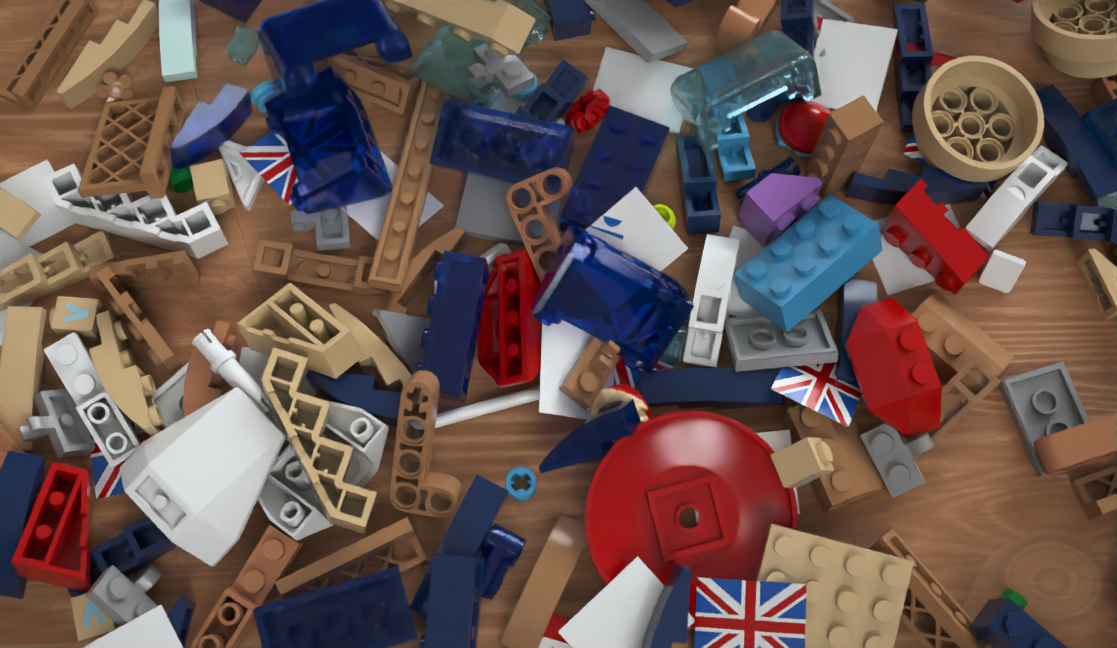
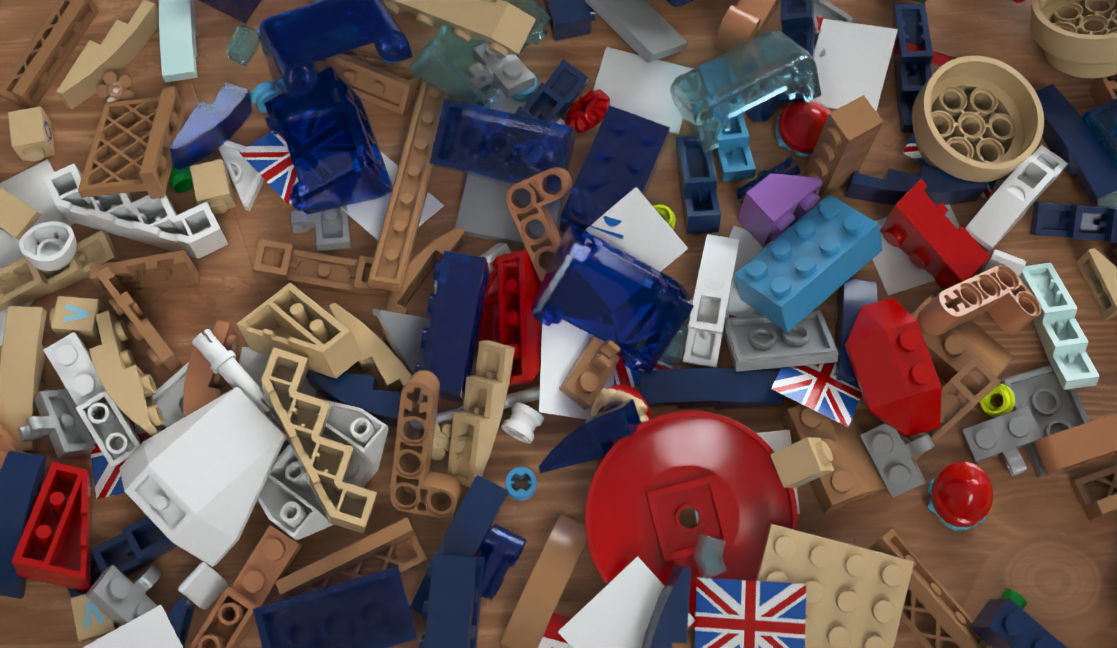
none -> tan brick [8,106,55,161]
none -> white helmet [19,221,77,271]
none -> white slope [178,562,229,610]
none -> tan plant [431,422,452,460]
none -> tan slope [447,340,515,488]
none -> white wheel [501,402,544,444]
none -> clear light blue piece [694,534,727,579]
none -> nougat beam [917,265,1041,336]
none -> red hair [927,461,993,530]
none -> light grey plate [962,406,1043,477]
none -> neon yellow plate [980,383,1015,418]
none -> light aqua slope [1019,262,1100,390]

